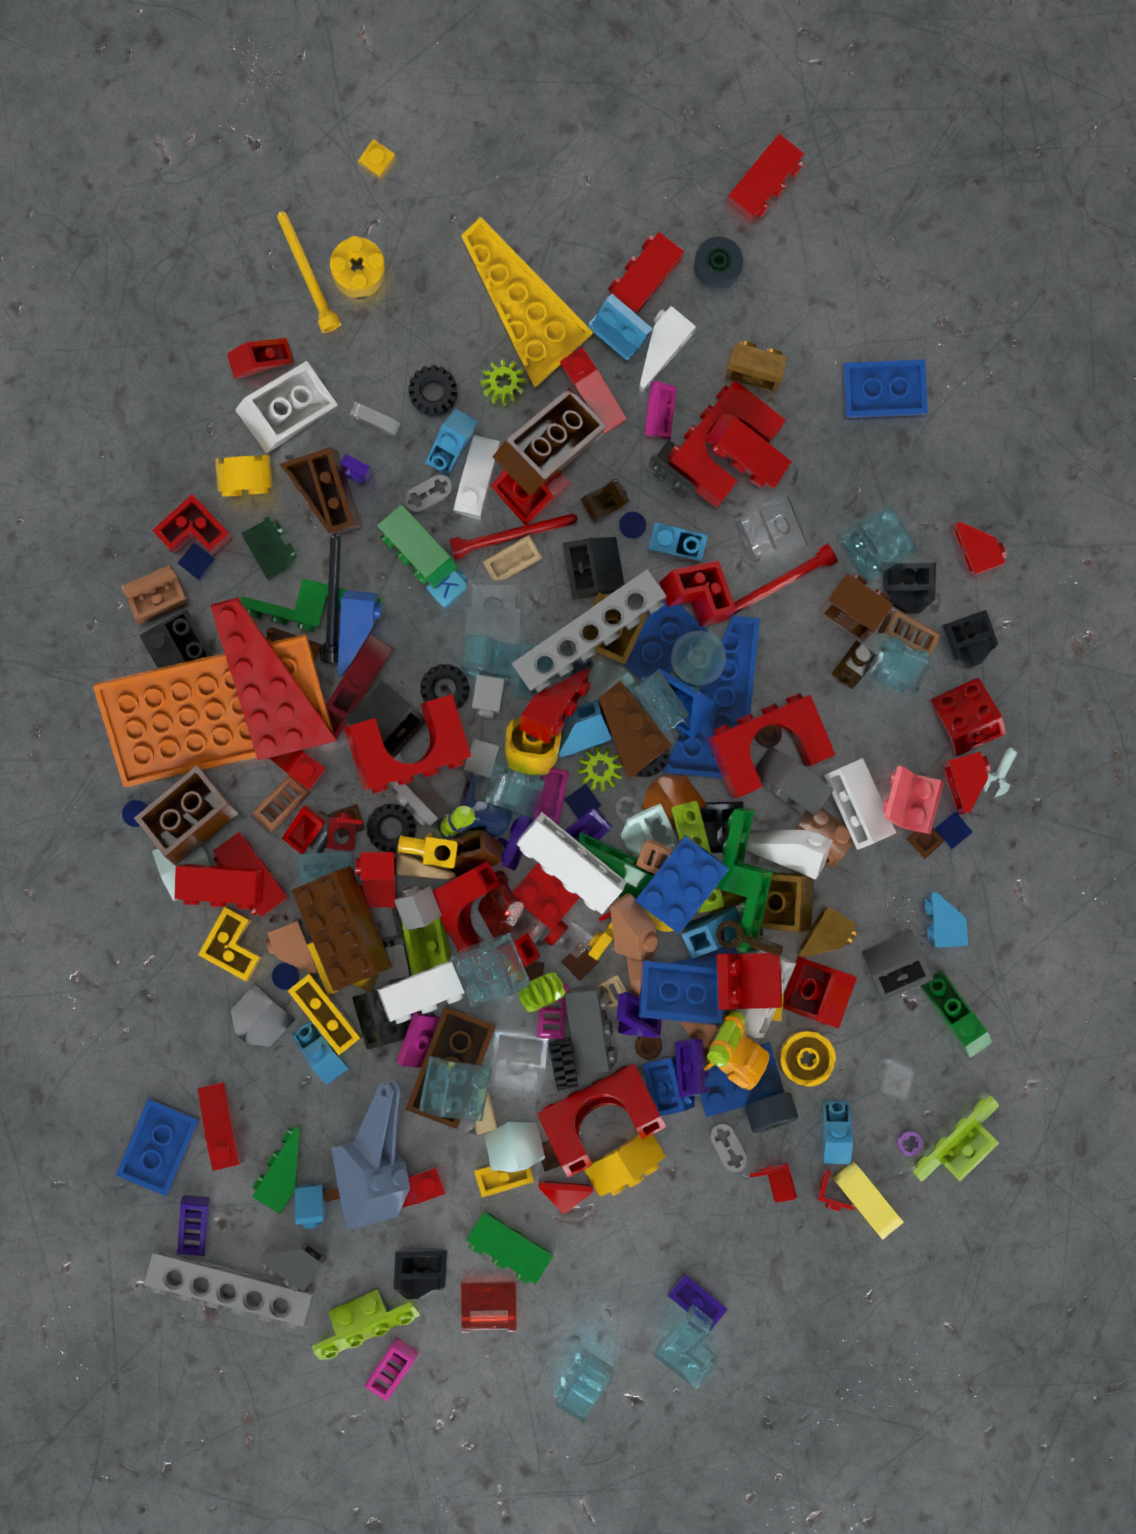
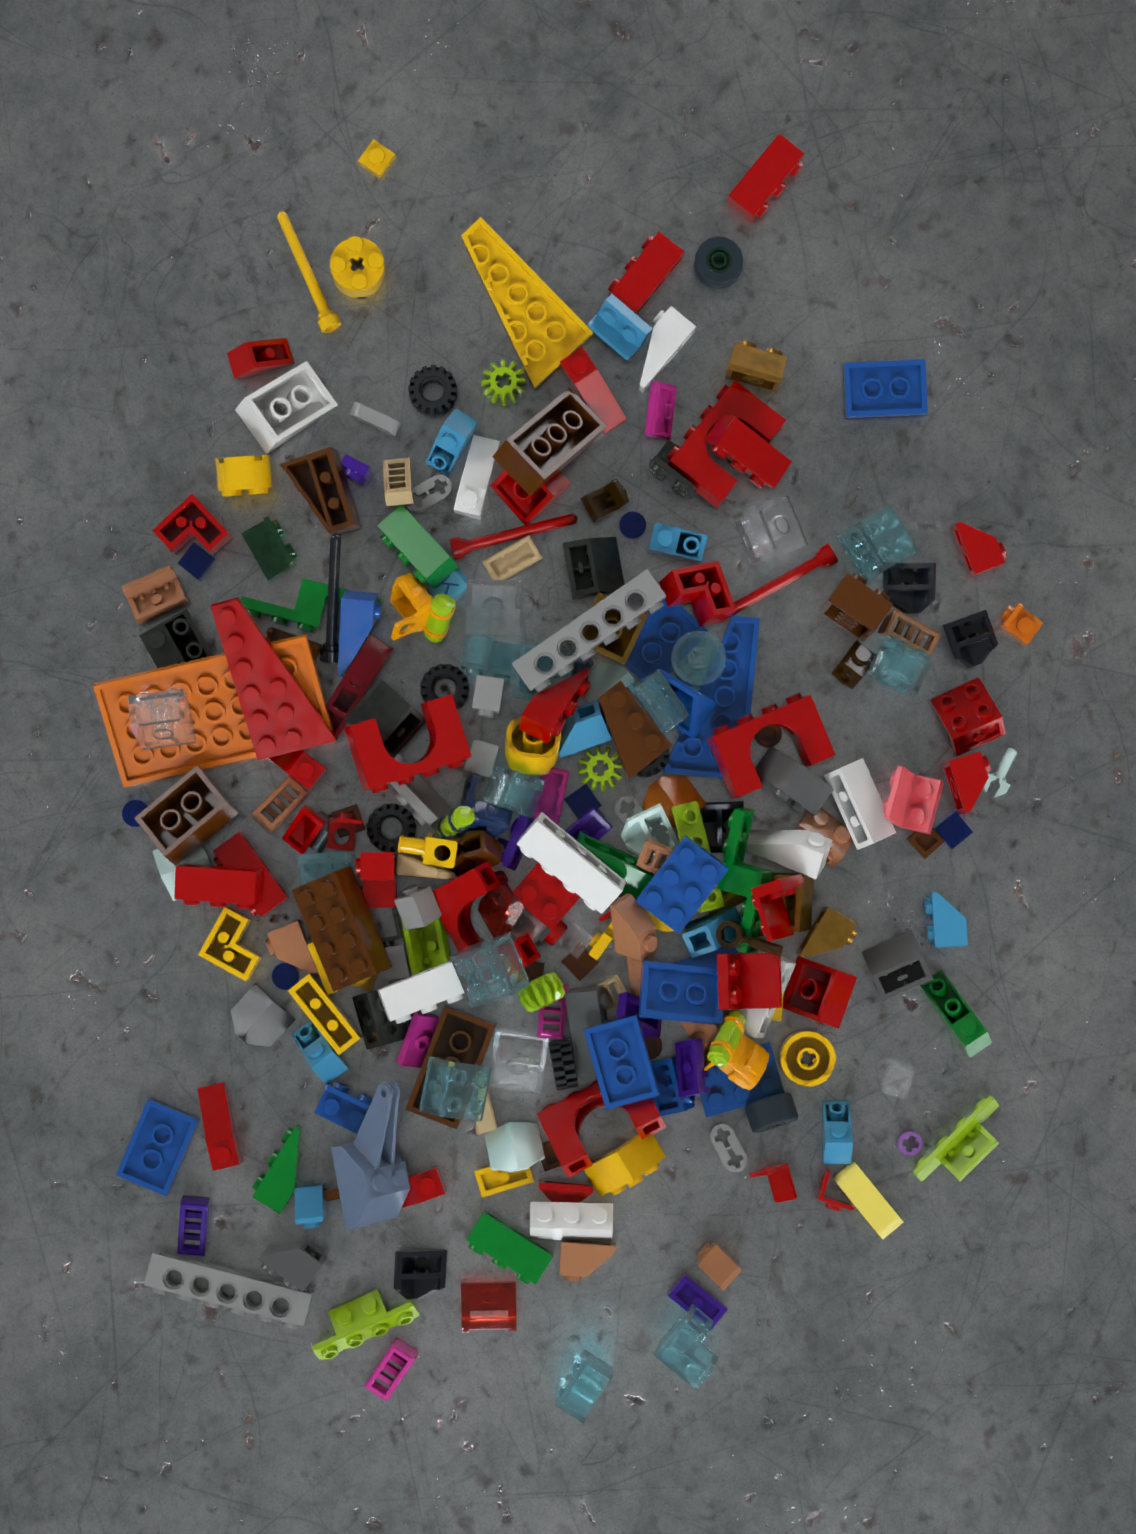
none -> clear slope [128,688,196,750]
none -> blue bracket [314,1081,373,1134]
none -> tan slope [383,458,413,506]
none -> light orange piece [390,573,456,643]
none -> white brick [530,1202,613,1241]
none -> nougat slope [559,1240,616,1281]
none -> blue plate [583,1014,660,1110]
none -> nougat slope [696,1241,742,1291]
none -> red bracket [751,874,805,942]
none -> orange bracket [1000,602,1043,645]

